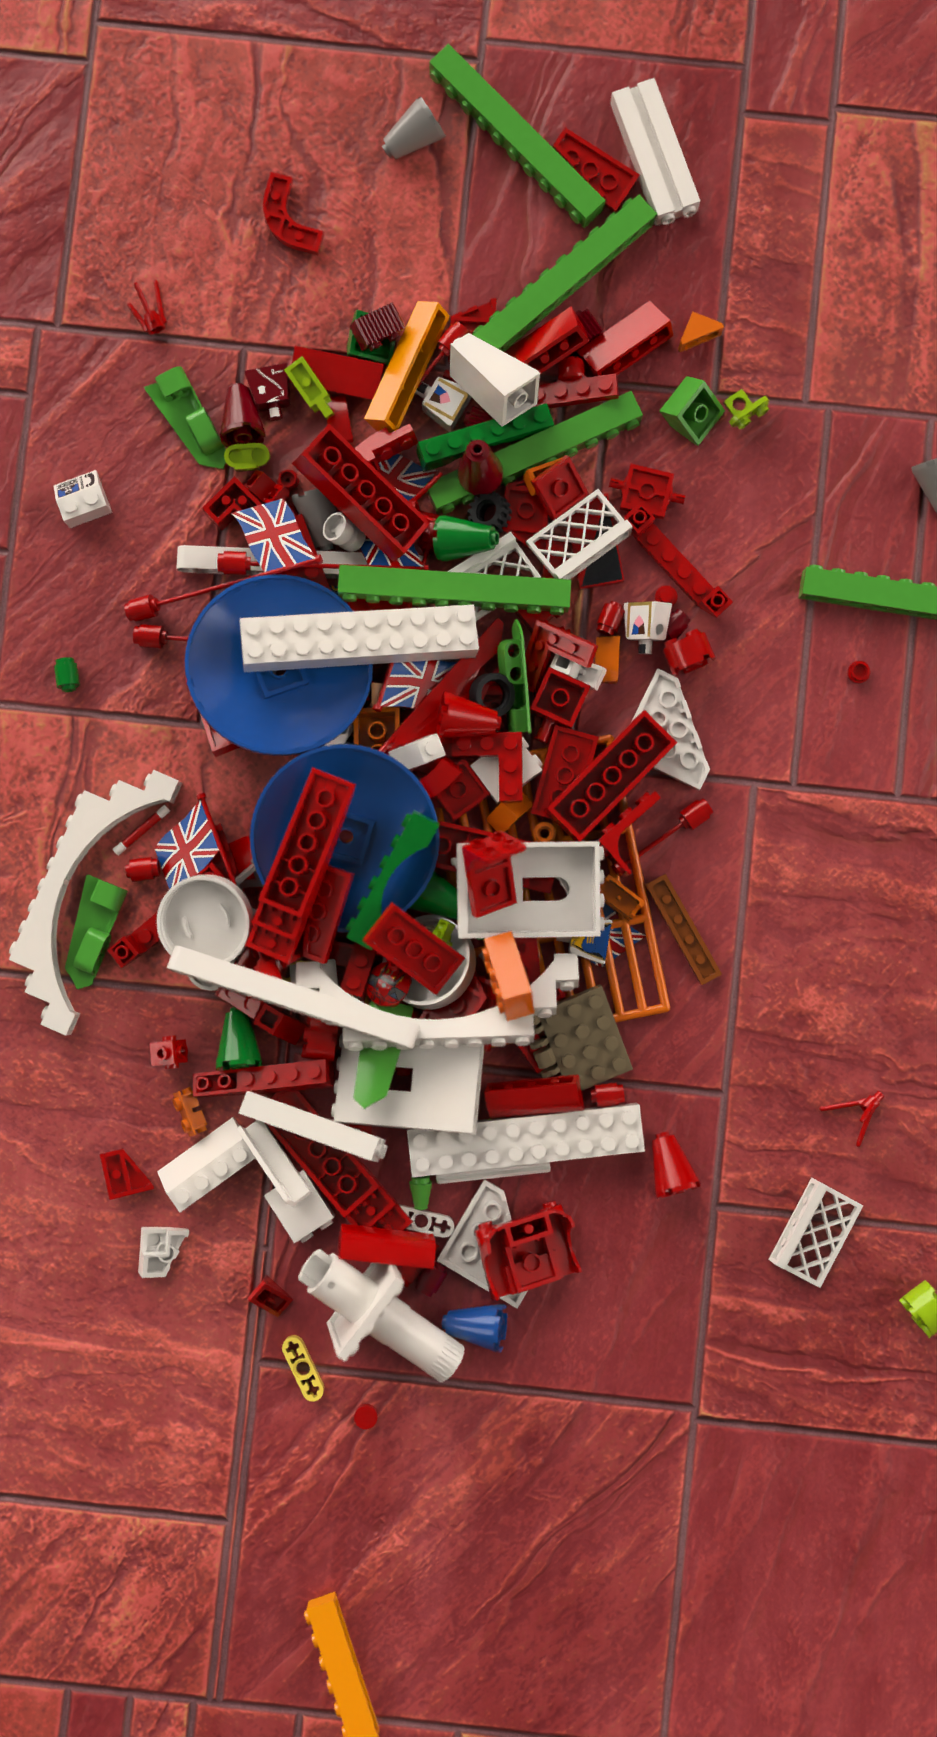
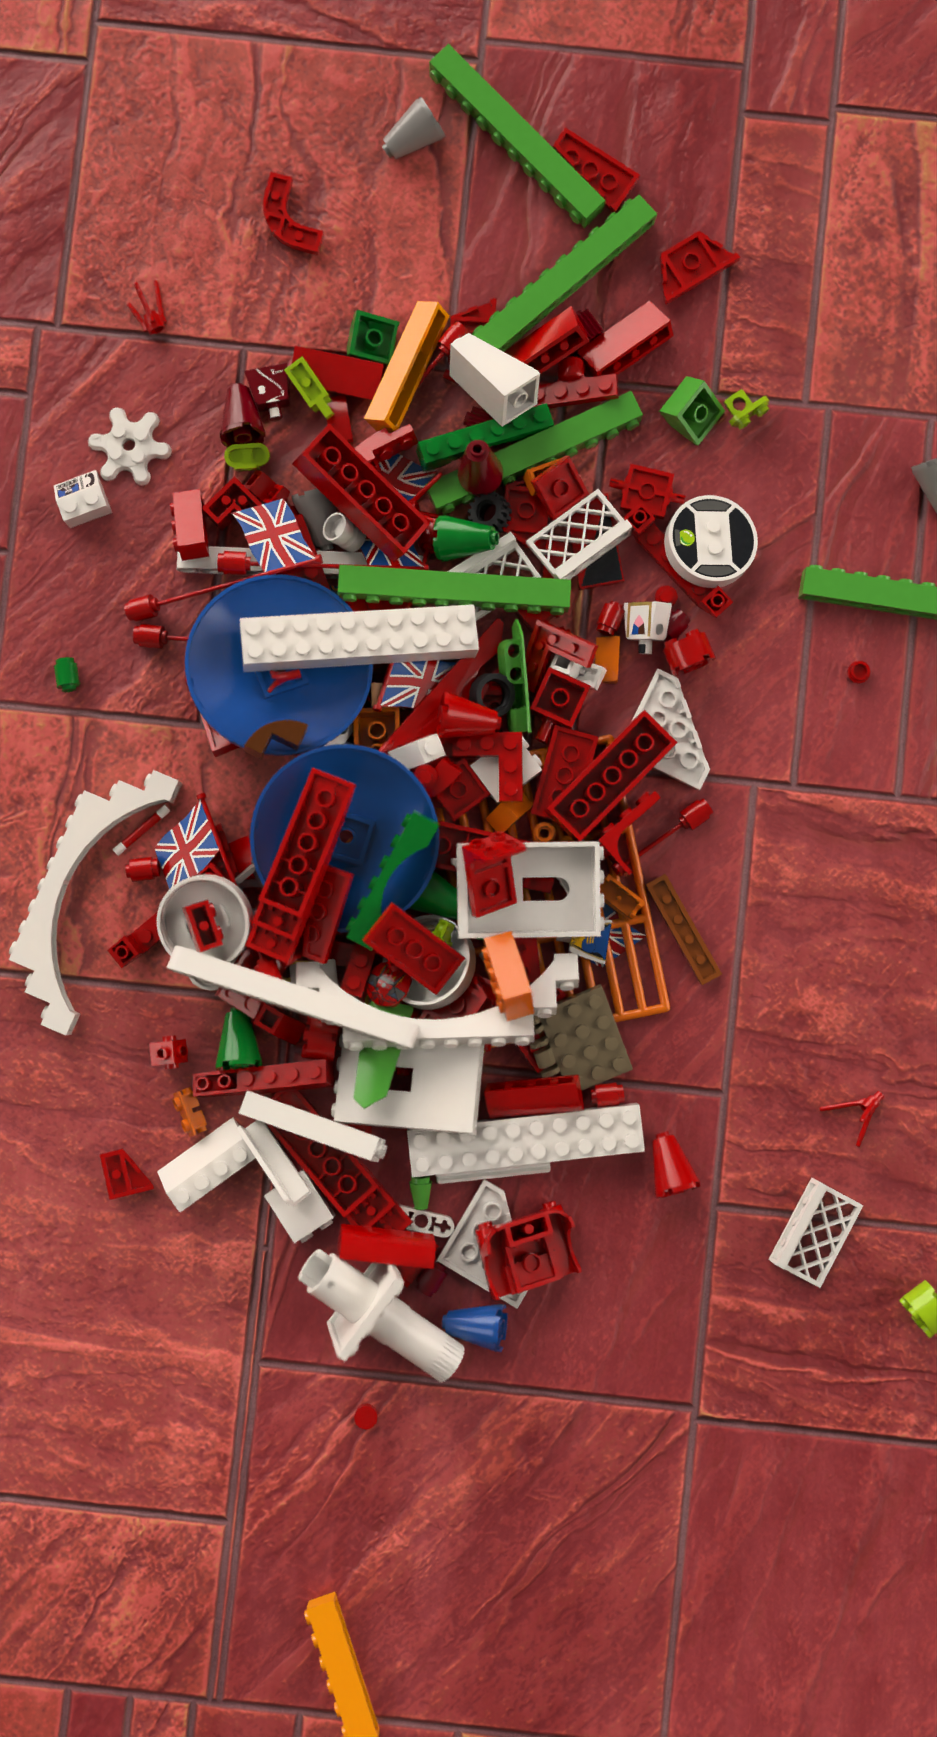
bright green panel [65,875,128,989] -> none
white slope [138,1227,189,1278] -> none
bright green panel [144,366,226,470] -> none
red slope [247,1275,293,1317] -> none
red plate [277,469,299,491] -> none
light yellow beam [282,1335,324,1402] -> none
dark red brick [350,302,406,351] -> none
white torso [415,377,472,432] -> none
white brick [610,78,700,225] -> none
orange slope [678,311,724,352] -> none
none -> white plate [88,407,172,486]
none -> brick [170,489,209,561]
none -> red brick [182,899,224,952]
none -> reddish brown brick [244,720,308,759]
none -> red bar [267,669,301,693]
none -> red plate [414,764,437,788]
none -> red wing [660,231,740,305]
none -> piece [664,495,758,588]

